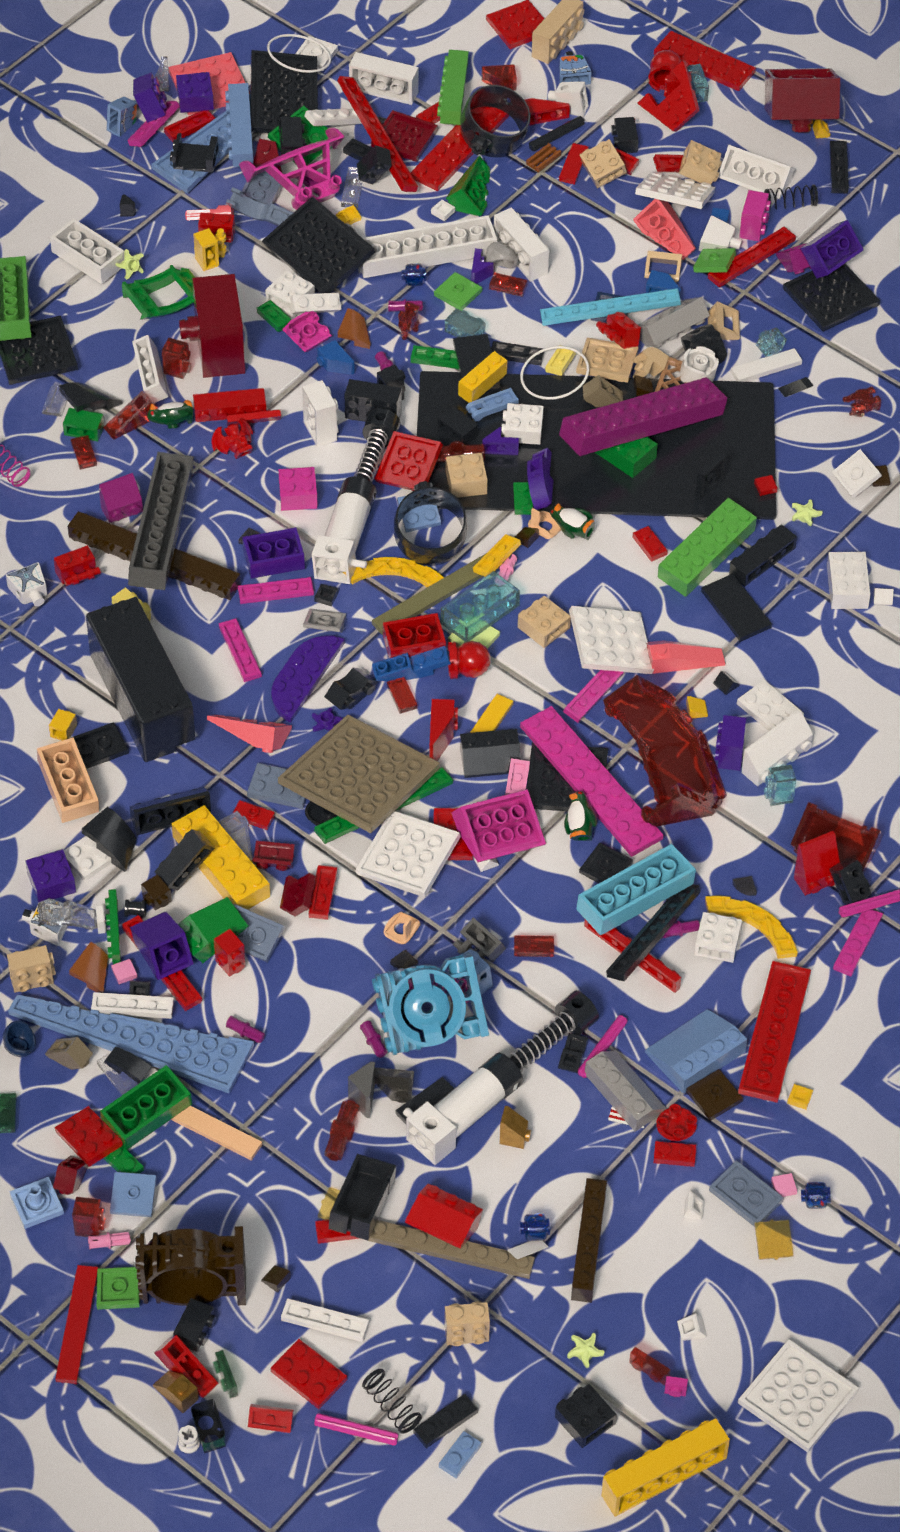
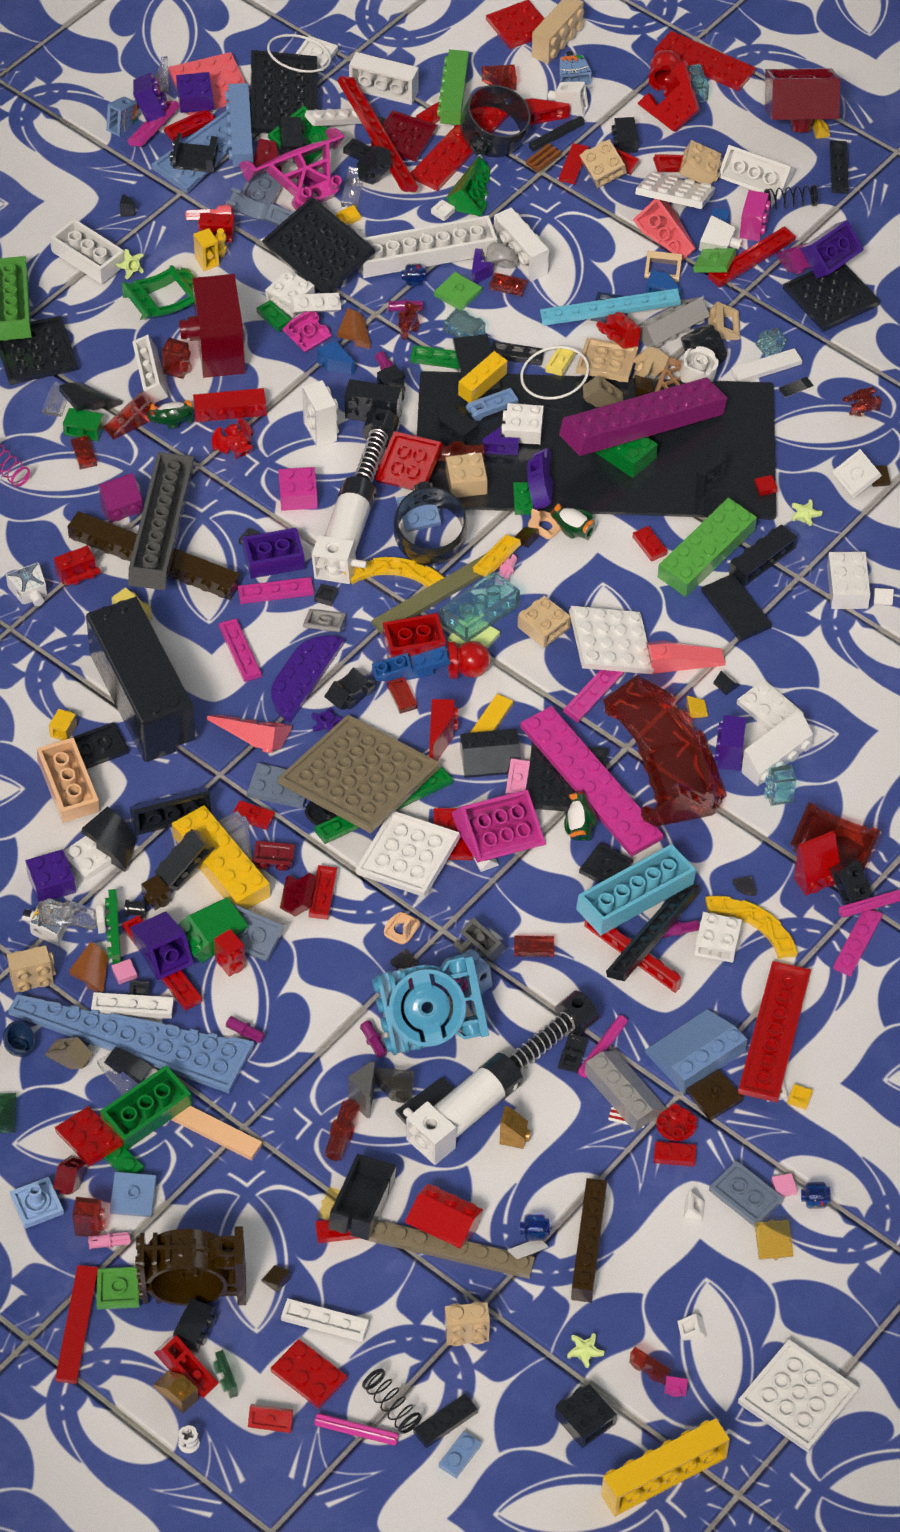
black piece [191,1399,226,1453] -> none
red tile [227,410,281,426] -> none

